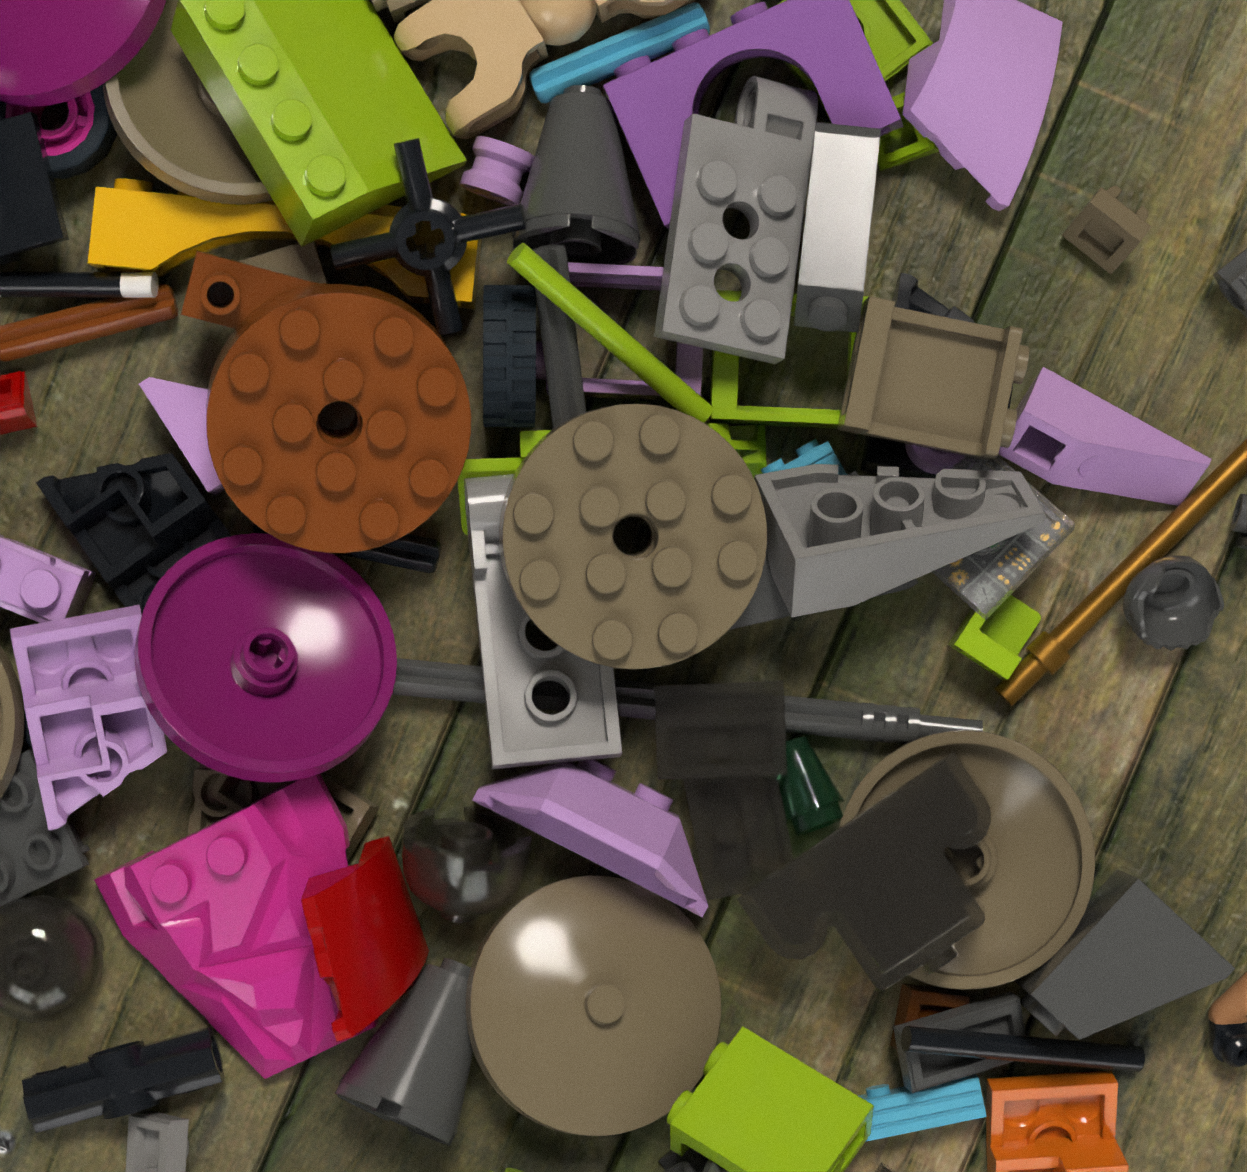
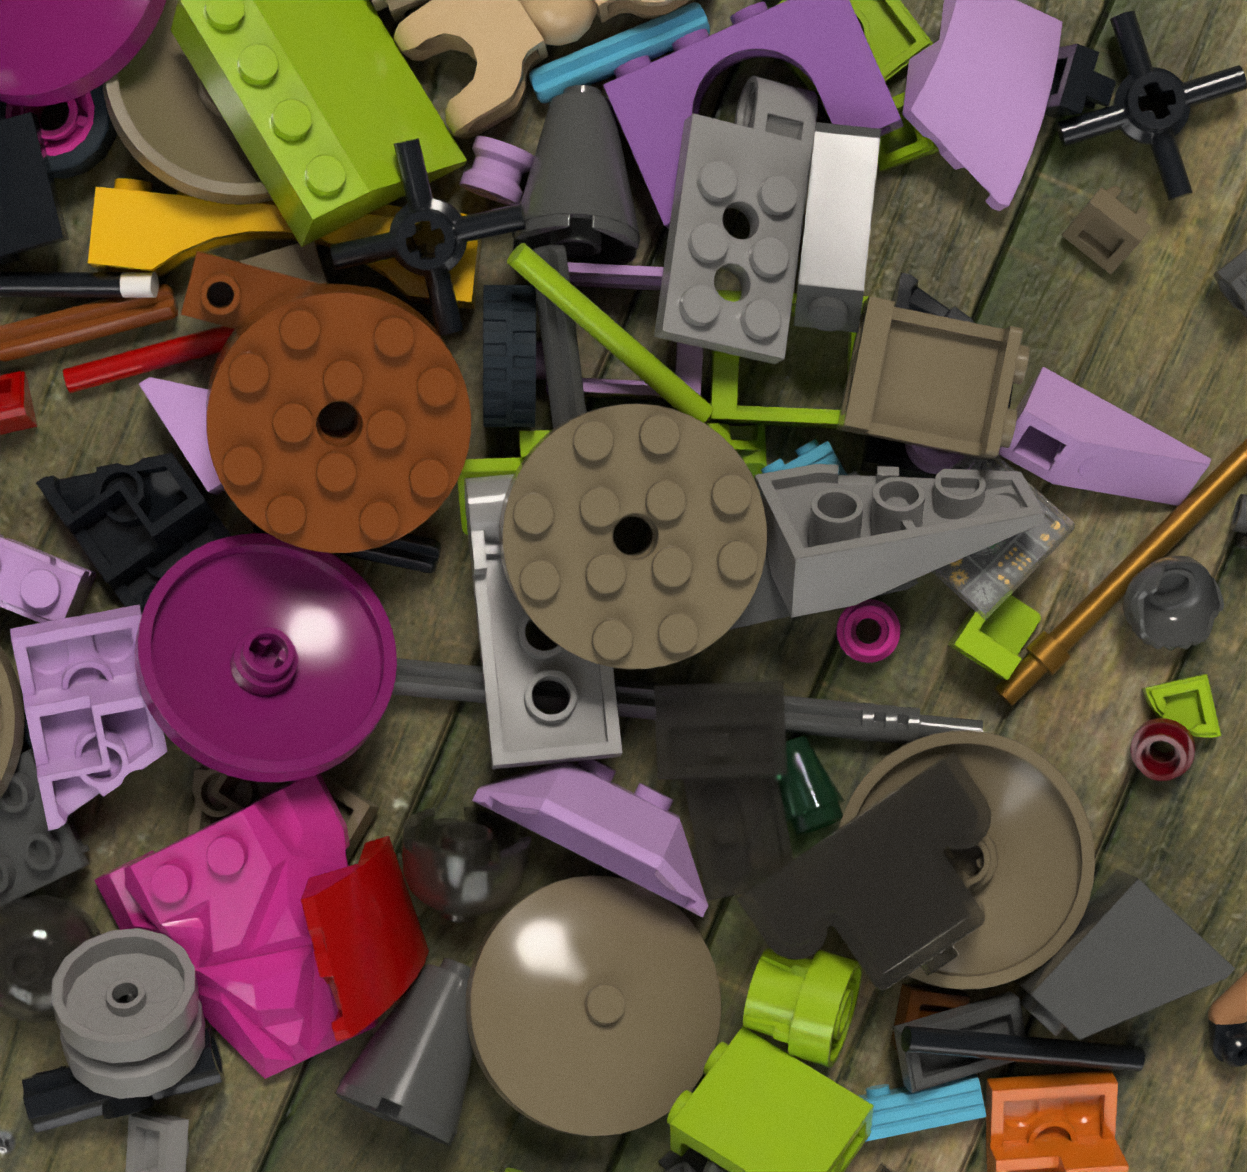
none -> light grey wheel [51,928,205,1099]
none -> red bar [63,325,235,394]
none -> lime piece [743,948,862,1068]
none -> dark pink plate [836,599,900,663]
none -> black tile [1044,44,1116,118]
none -> black bar [1056,11,1247,201]
none -> dark red plate [1130,718,1195,781]
none -> lime tile [1142,674,1221,738]

